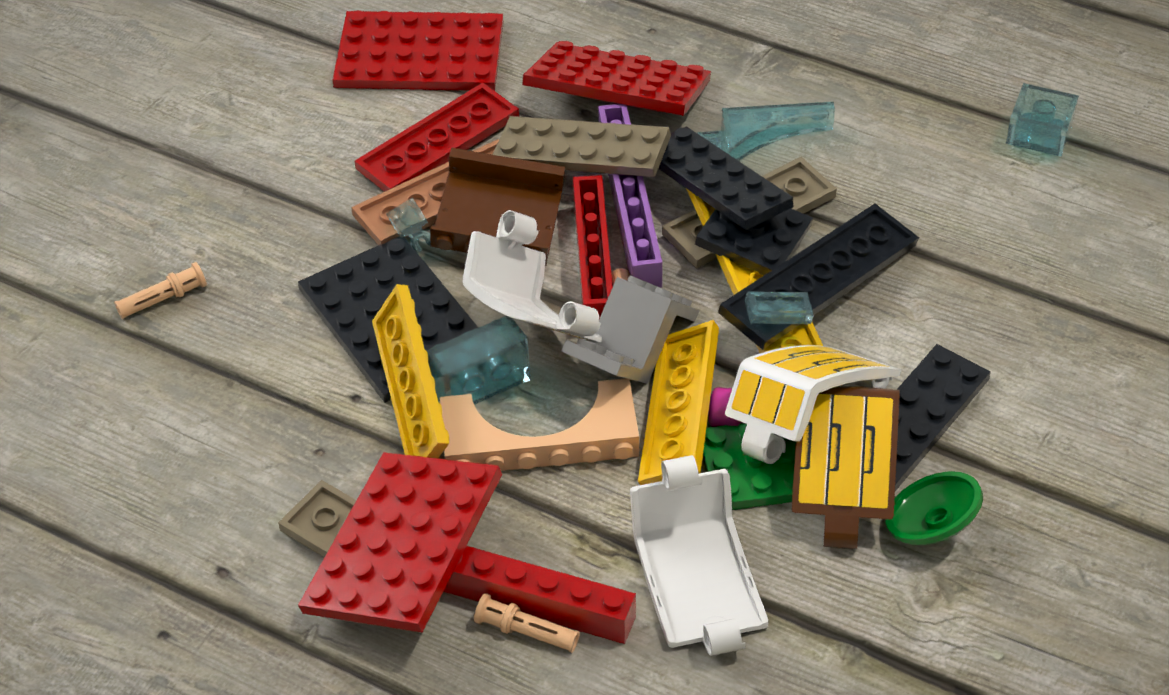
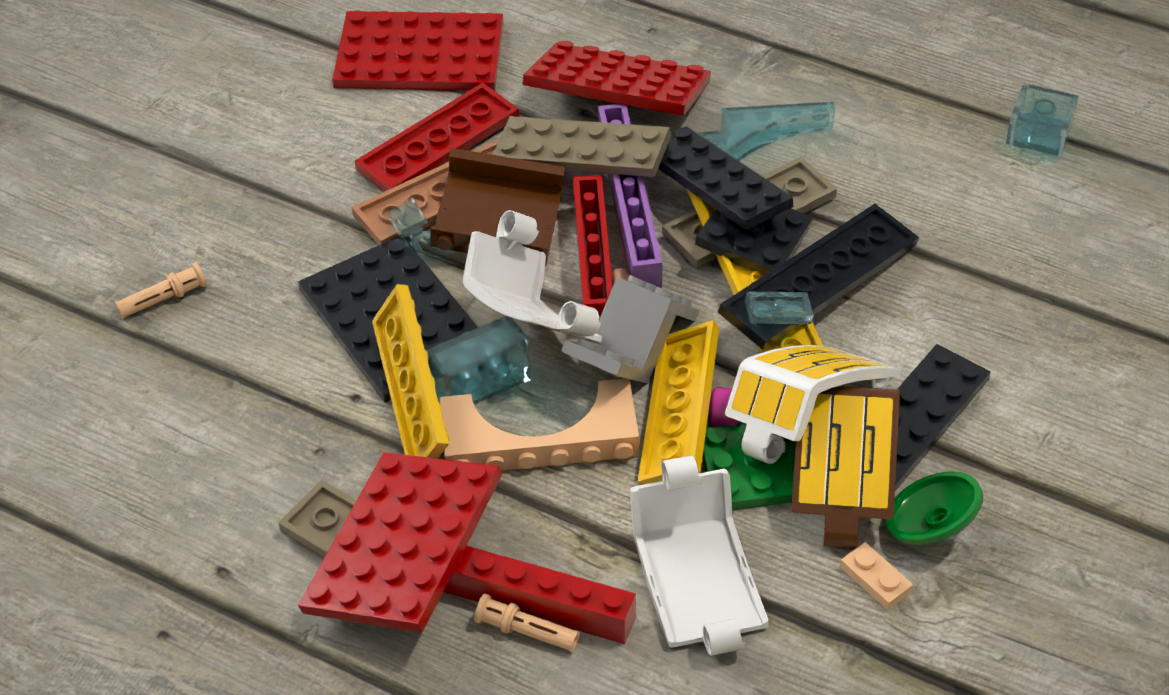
none -> light nougat plate [840,542,913,610]

